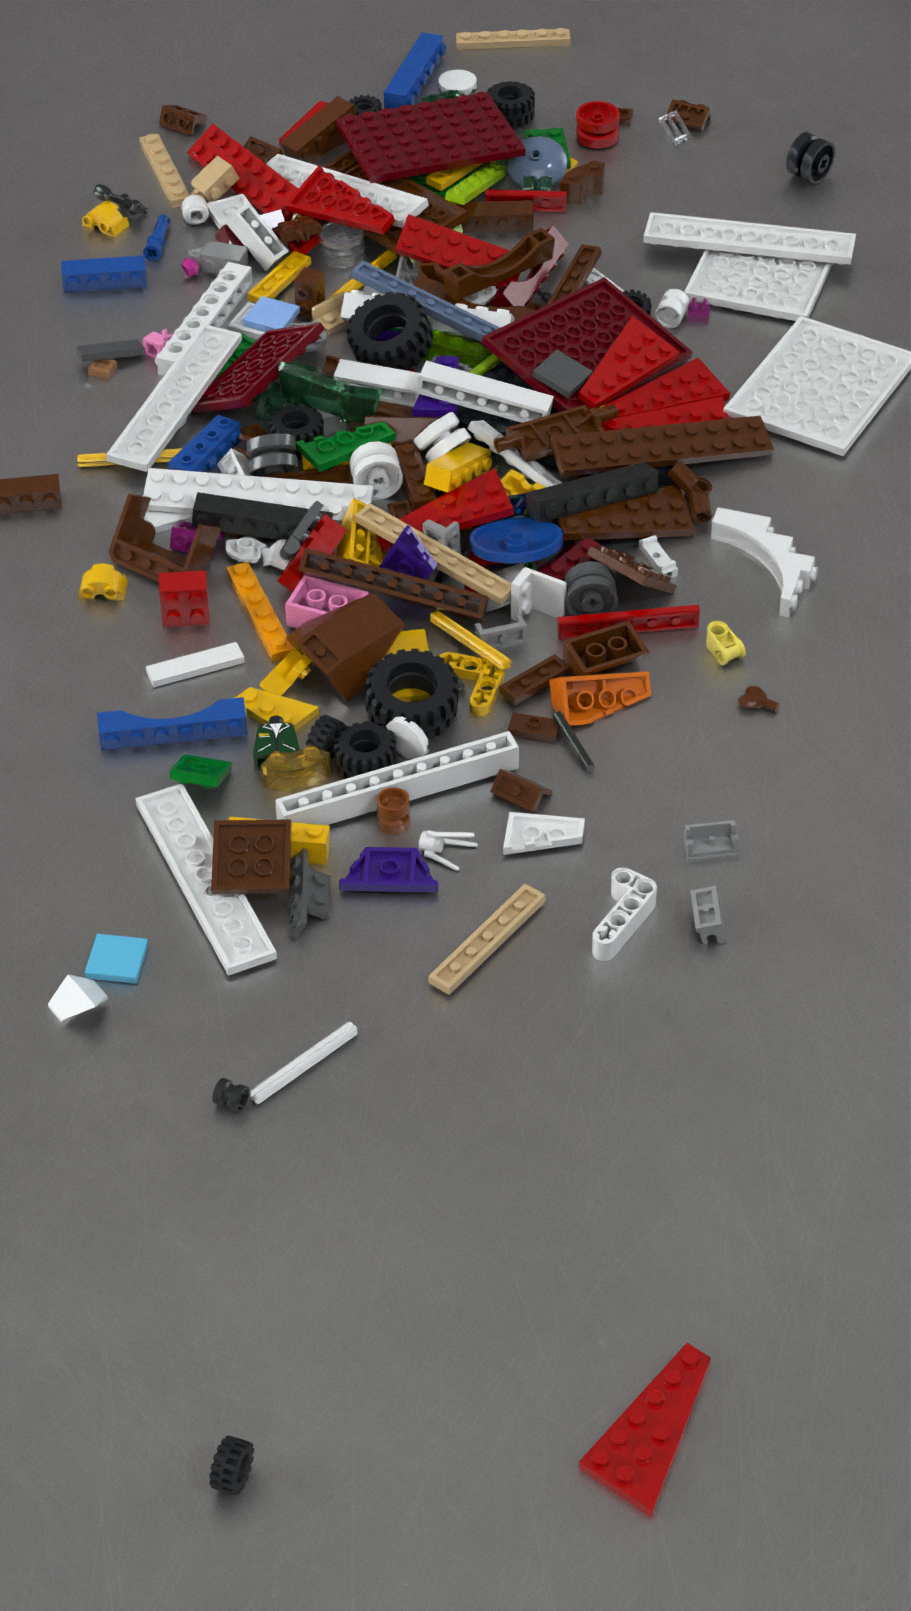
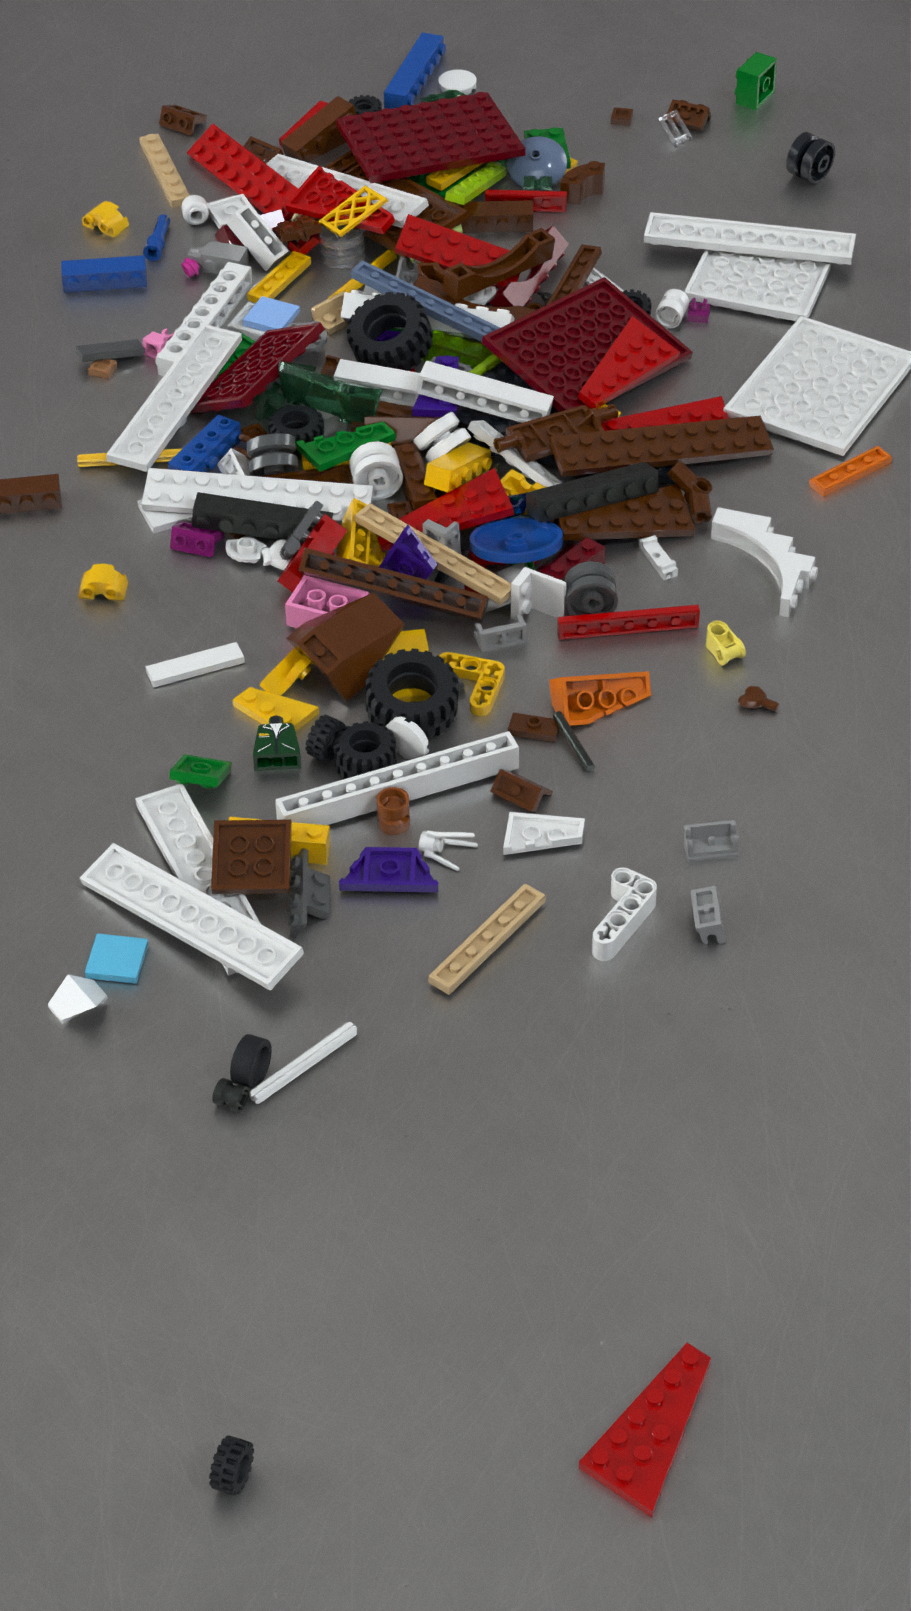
pearl dark grey piece [93,184,148,215] -> none
blue arch [97,697,248,751] -> none
reddish brown windscreen [109,494,221,582] -> none
red brick [159,570,210,627] -> none
tan hinge [189,156,240,203] -> none
light orange plate [226,562,294,662] -> none
clear yellow brick [261,744,331,792] -> none
reddish brown brick [294,267,325,319] -> none
yellow axle [430,611,511,671] -> none
tan plate [456,28,571,50] -> none
black tyre [487,81,535,128] -> none
reddish brown plate [499,654,570,705] -> none
dark grey tile [532,350,593,398] -> none
reddish brown slope [563,621,650,676] -> none
red wheel [576,101,620,149] -> none
reddish brown plate [587,545,677,594] -> none
red wing [605,358,730,417] -> none
none -> white plate [80,843,304,991]
none -> black tyre [230,1034,272,1089]
none -> yellow window [318,185,388,237]
none -> green brick [734,52,777,110]
none -> orange tile [809,446,892,497]

